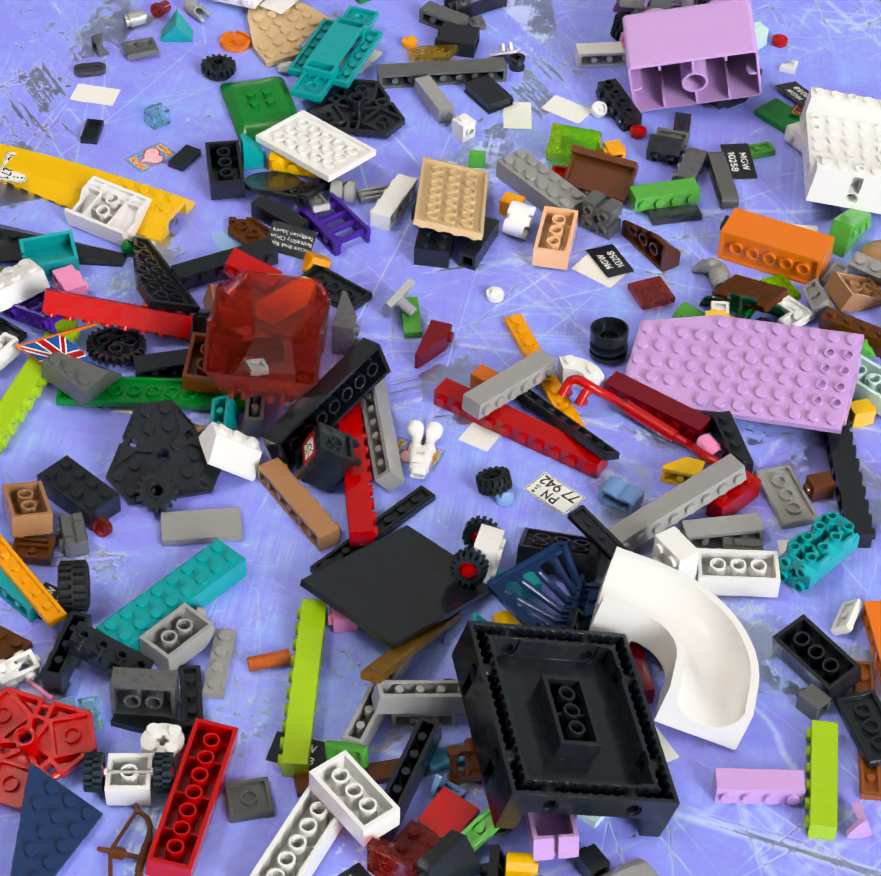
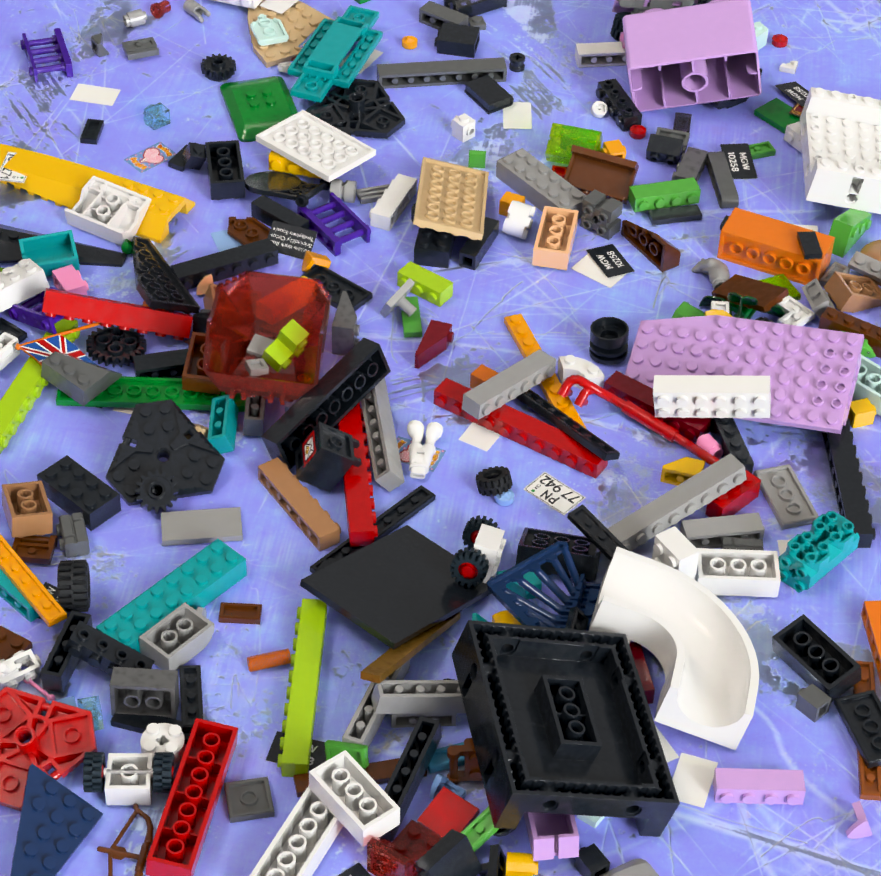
clear smoke tile [74,62,106,78] -> none
clear red tile [92,517,113,538] -> none
teal slope [161,9,193,42] -> none
white slope [198,421,262,481] -> none
light grey plate [202,628,237,700] -> none
orange tile [220,30,251,53] -> none
red brick [223,247,282,295] -> none
teal slope [240,133,267,171] -> none
light grey tile [308,192,331,213] -> none
bright pink brick [326,607,358,633] -> none
clear yellow tile [407,45,459,61] -> none
light grey brick [414,75,454,124] -> none
white tile [486,287,504,303] -> none
white piece [488,42,521,56] -> none
white sticker [541,95,591,124] -> none
medium blue brick [597,476,644,515] -> none
clear red tile [627,276,675,310] -> none
reddish brown brick [803,471,836,502] -> none
lime brick [803,720,838,841] -> none
white plate [830,598,863,636] -> none
none -> dark purple fence [20,28,73,83]
none -> black brick [182,142,207,170]
none -> light nougat tile [196,274,214,296]
none -> reddish brown tile [219,602,262,625]
none -> light grey piece [247,334,274,357]
none -> light aqua tile [250,14,289,46]
none -> lime brick [261,319,309,372]
none -> lime brick [397,261,453,307]
none -> white brick [653,375,771,419]
none -> white sticker [672,753,718,808]
none -> black tile [797,231,823,259]

